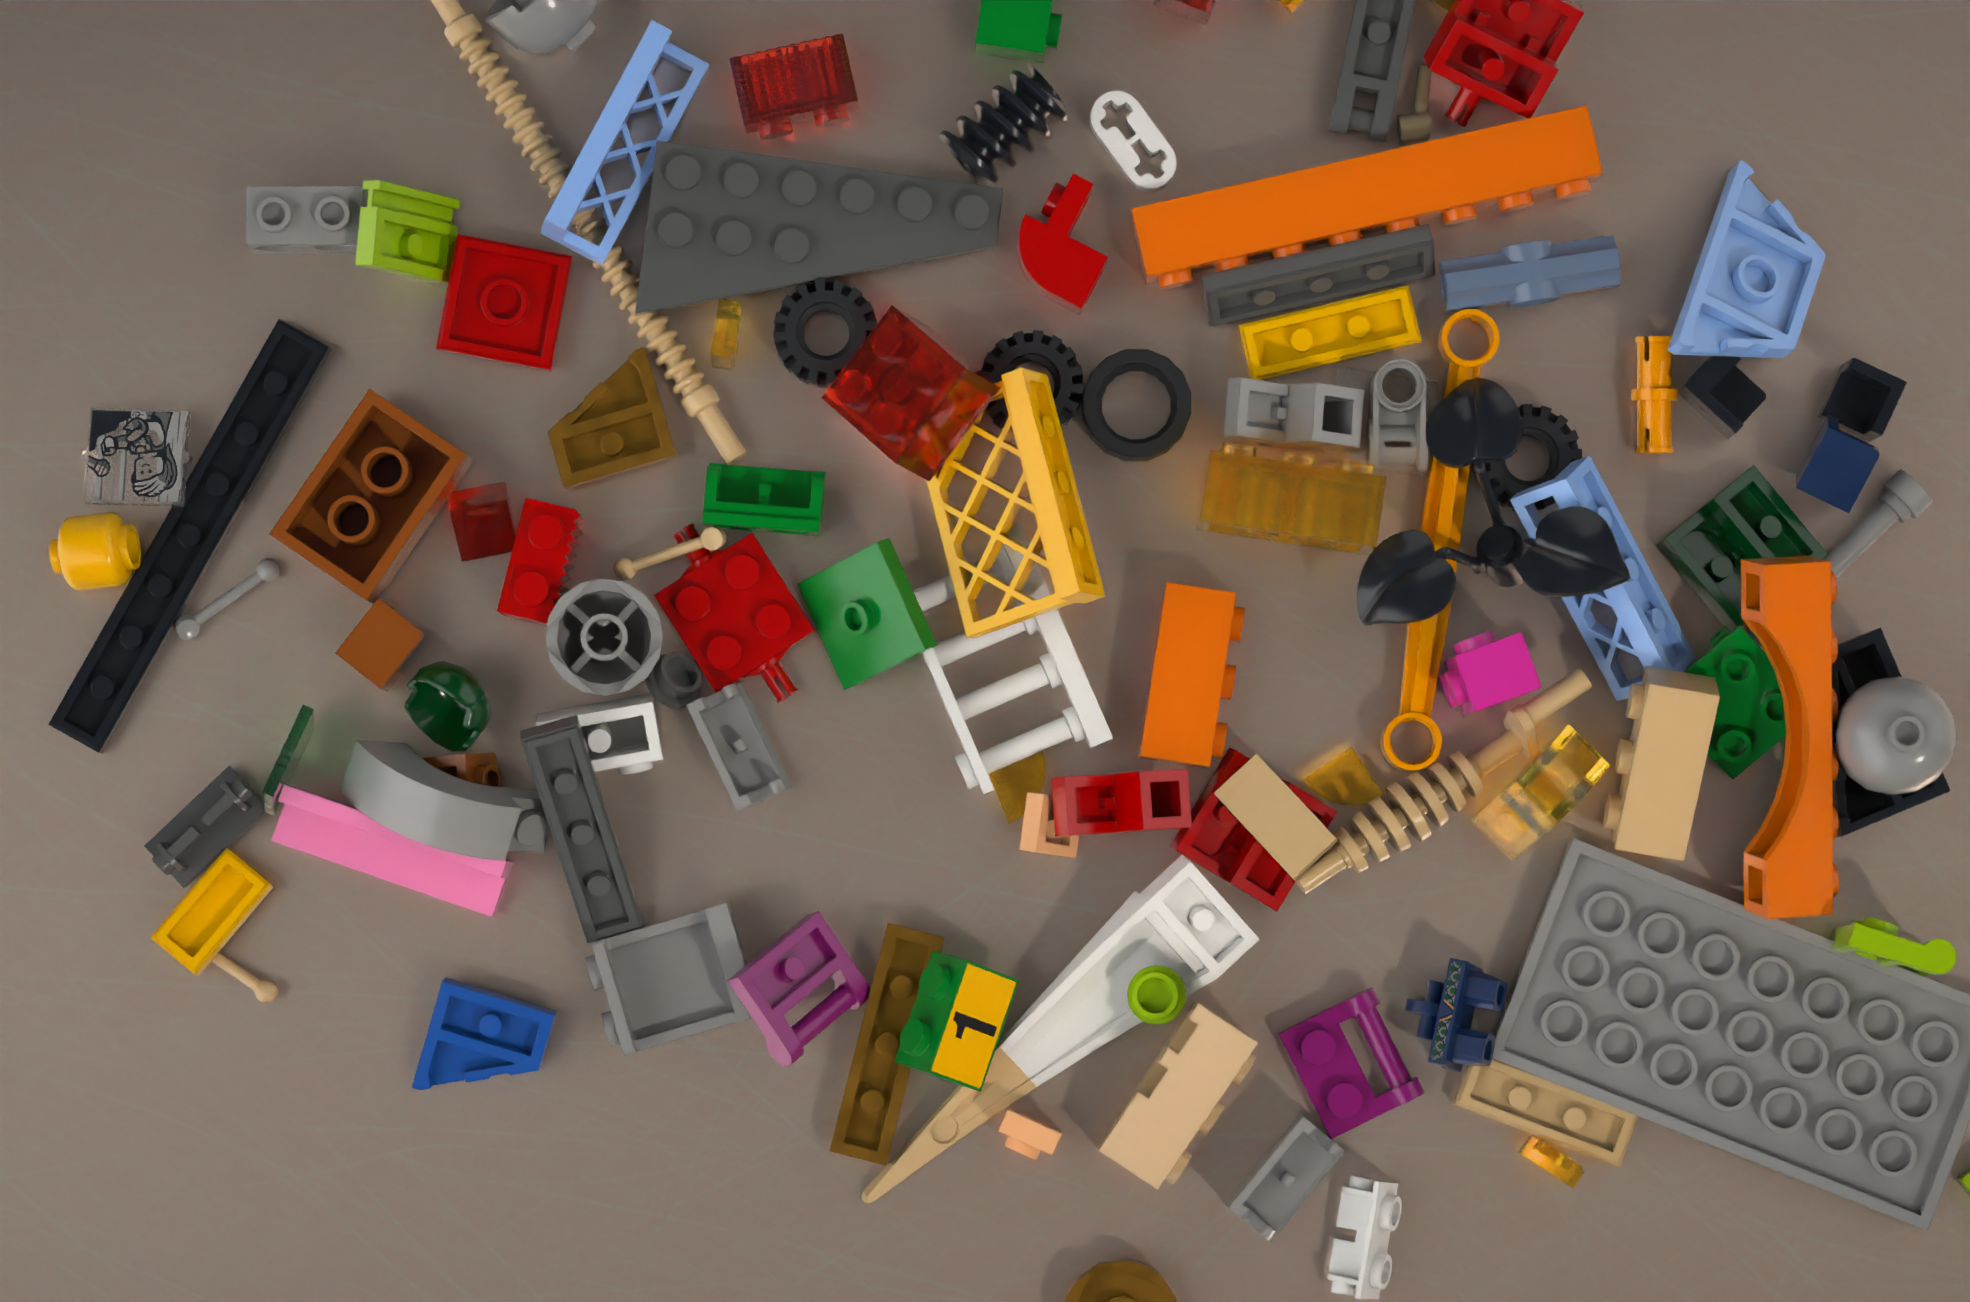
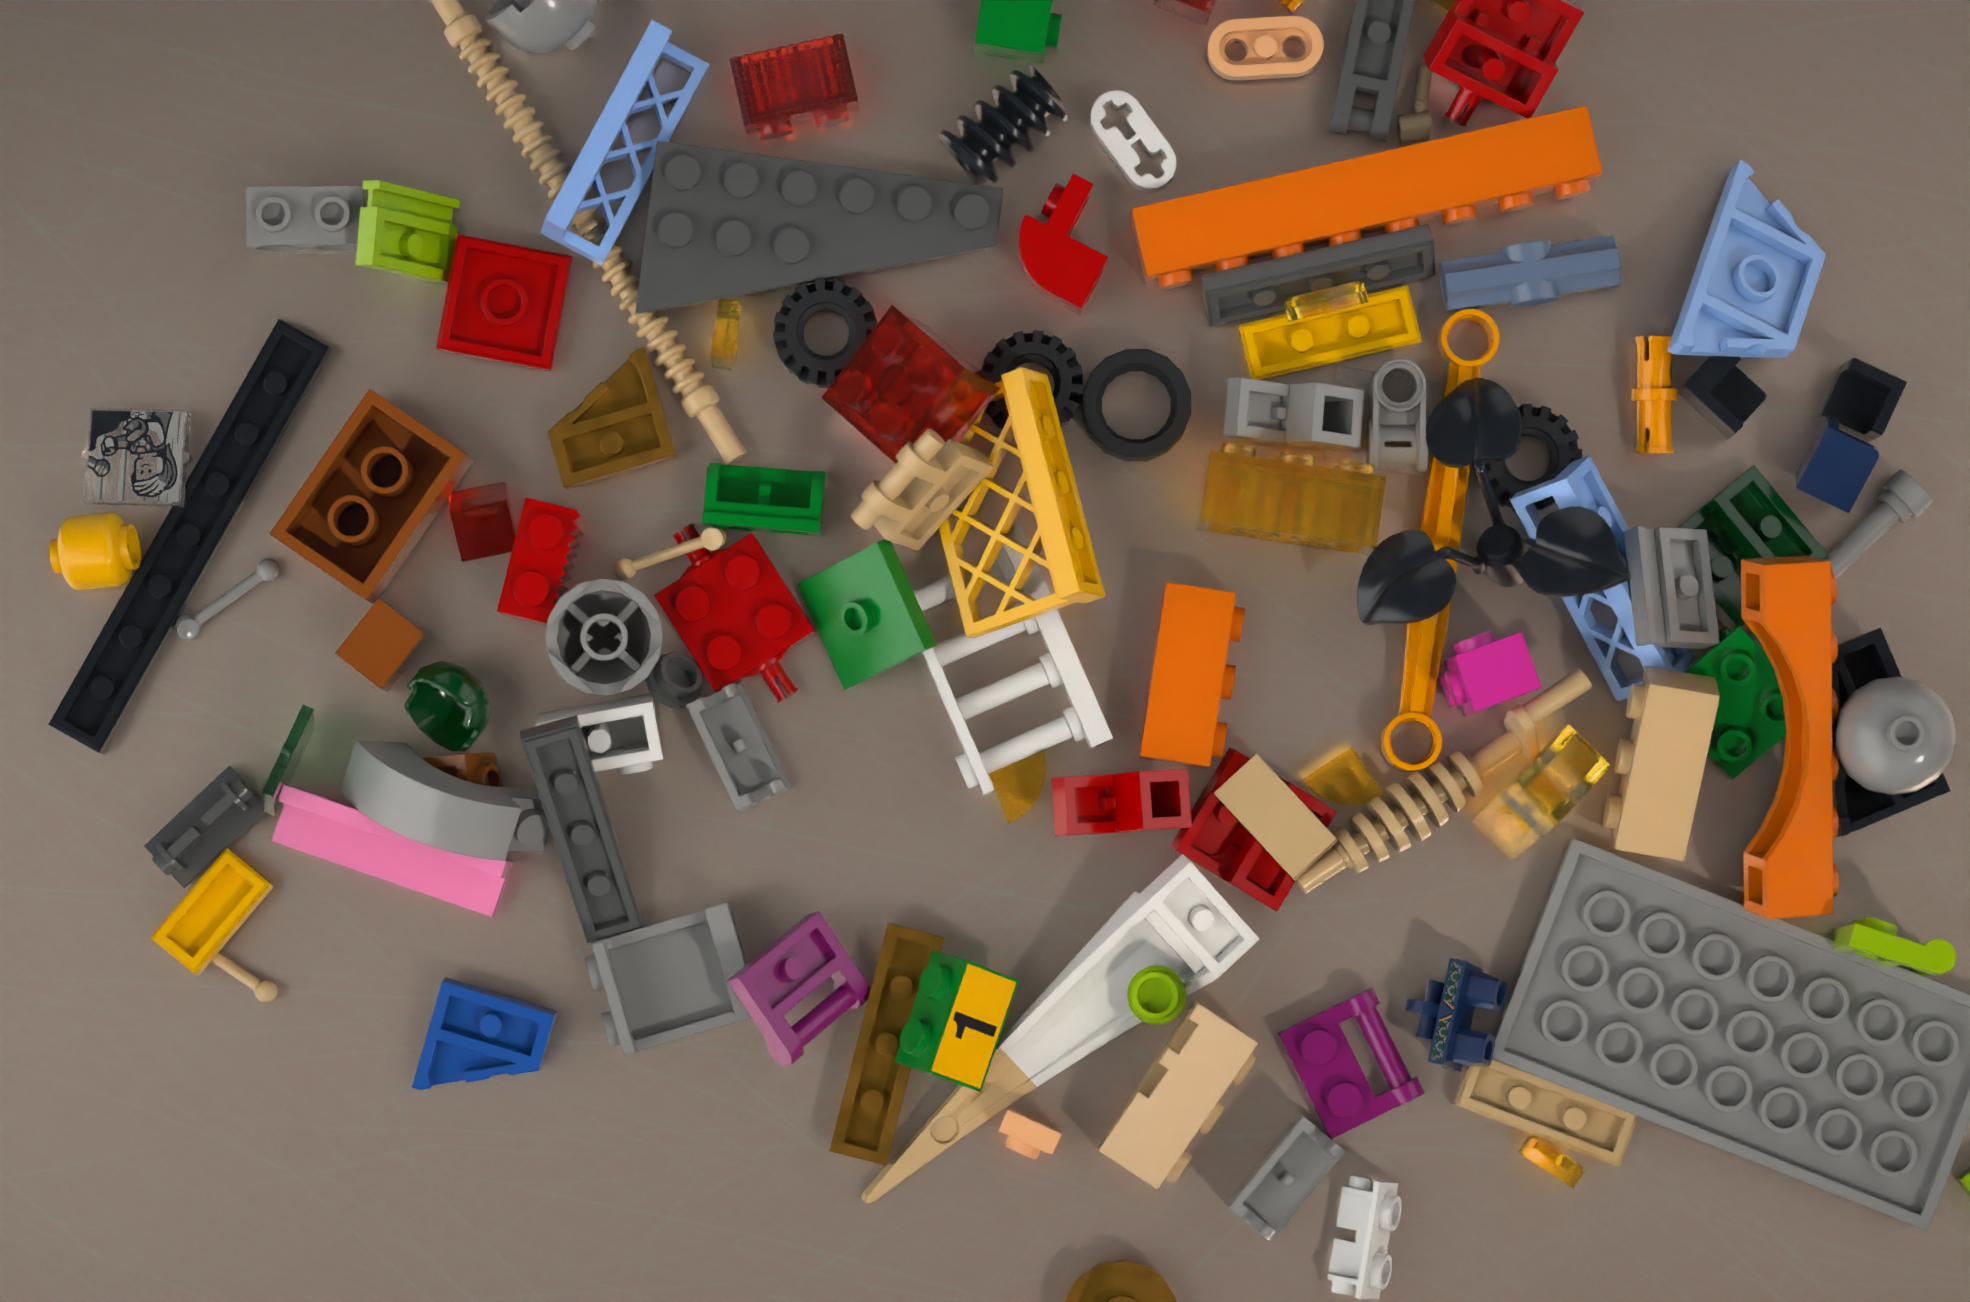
light nougat plate [1019,792,1079,858] -> none
none -> tan plate [851,428,994,551]
none -> light nougat plate [1207,16,1324,80]
none -> clear yellow tile [1284,281,1369,322]
none -> light grey plate [1624,526,1720,649]

